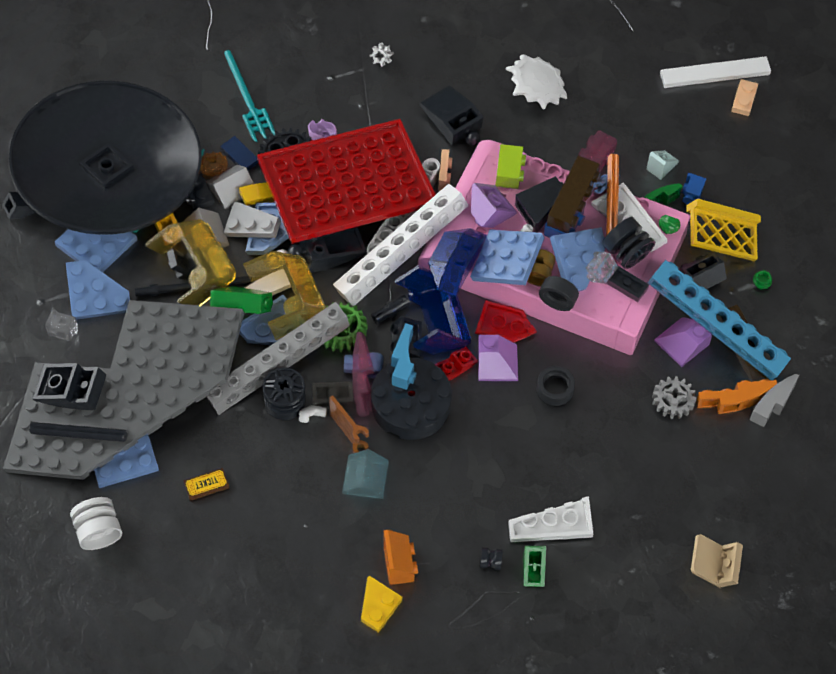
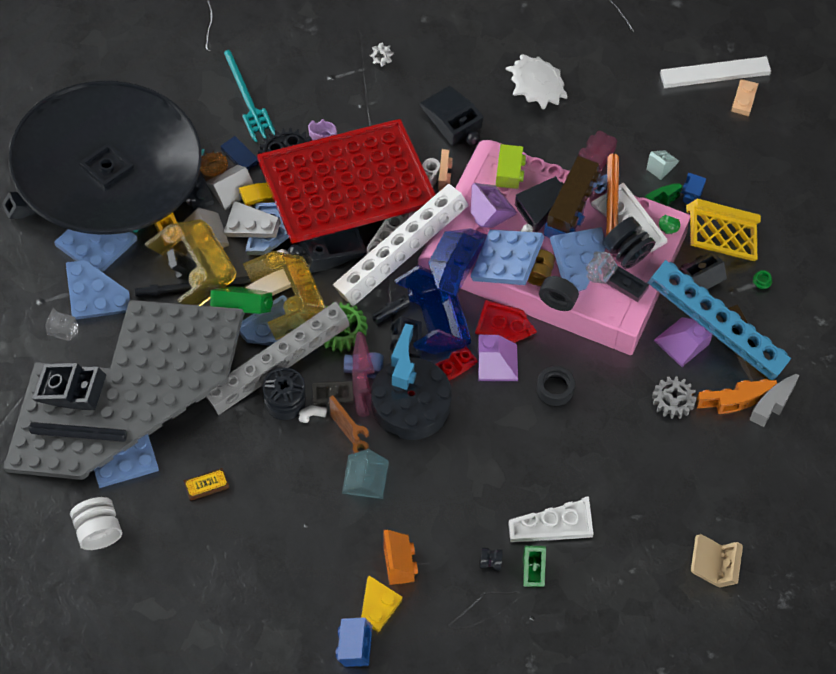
none -> brick [336,618,373,667]

